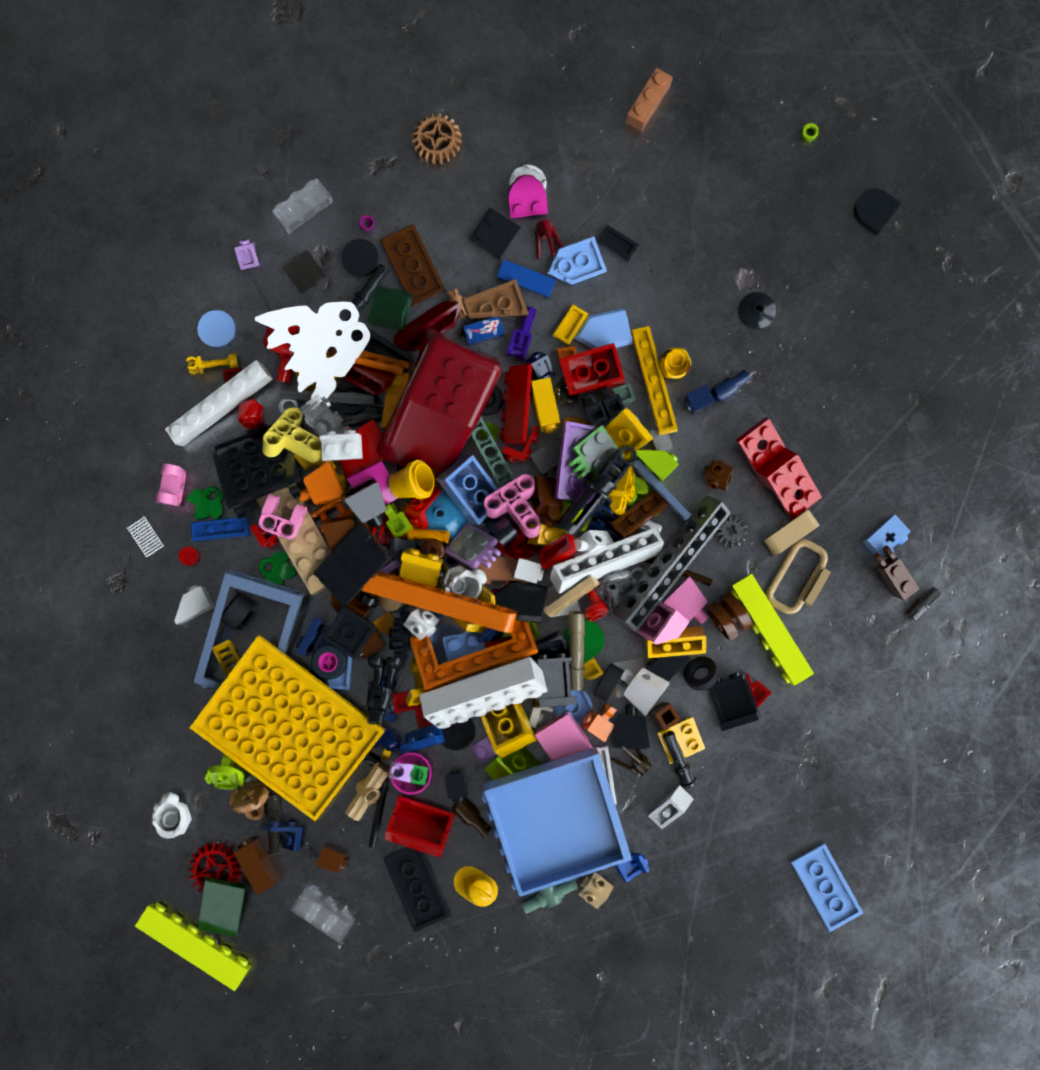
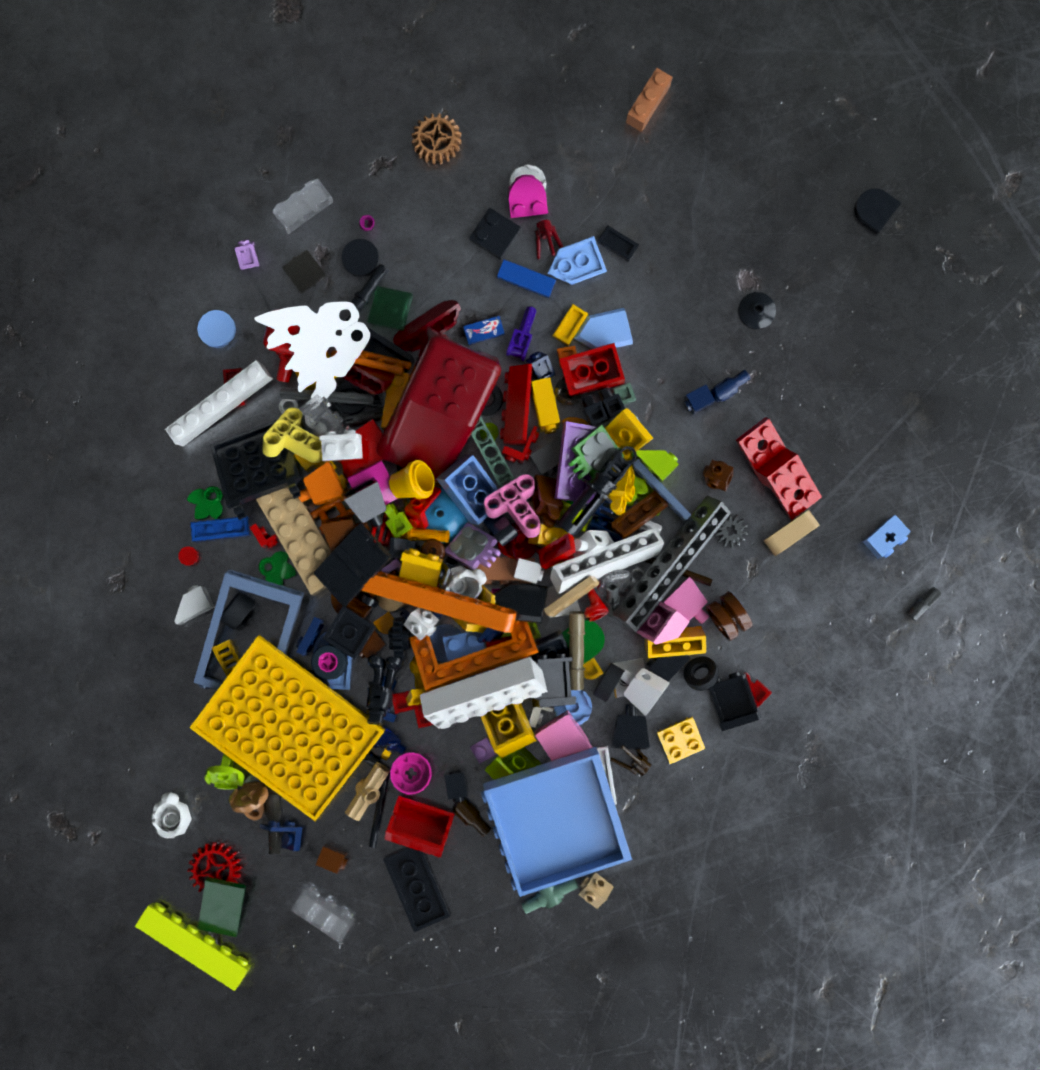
white sticker [127,516,164,558] -> none
bright pink piece [155,463,186,506] -> none
yellow bar [186,353,238,375] -> none
reddish brown brick [234,837,281,895] -> none
red head [238,399,264,429] -> none
bright pink piece [259,494,307,540] -> none
reddish brown tile [380,224,446,307] -> none
leg [388,762,428,785] -> none
blue bracket [400,725,445,754] -> none
black tile [441,718,475,750] -> none
medium nougat pin [447,289,468,320] -> none
yellow piece [454,866,498,907] -> none
medium nougat wing [463,279,529,318] -> none
orange brick [581,703,617,742] -> none
blue bracket [615,852,650,883] -> none
yellow tile [631,326,678,436] -> none
reddish brown brick [648,702,681,731] -> none
white slope [648,785,693,829] -> none
light grey panel [649,429,673,451] -> none
yellow hair [660,347,691,379] -> none
black pin [662,731,698,789] -> none
neon yellow brick [730,574,814,686] -> none
tan bar [766,539,831,614] -> none
light blue tile [790,842,863,932] -> none
lime axle [801,123,819,141] -> none
hinge [873,545,919,600] -> none

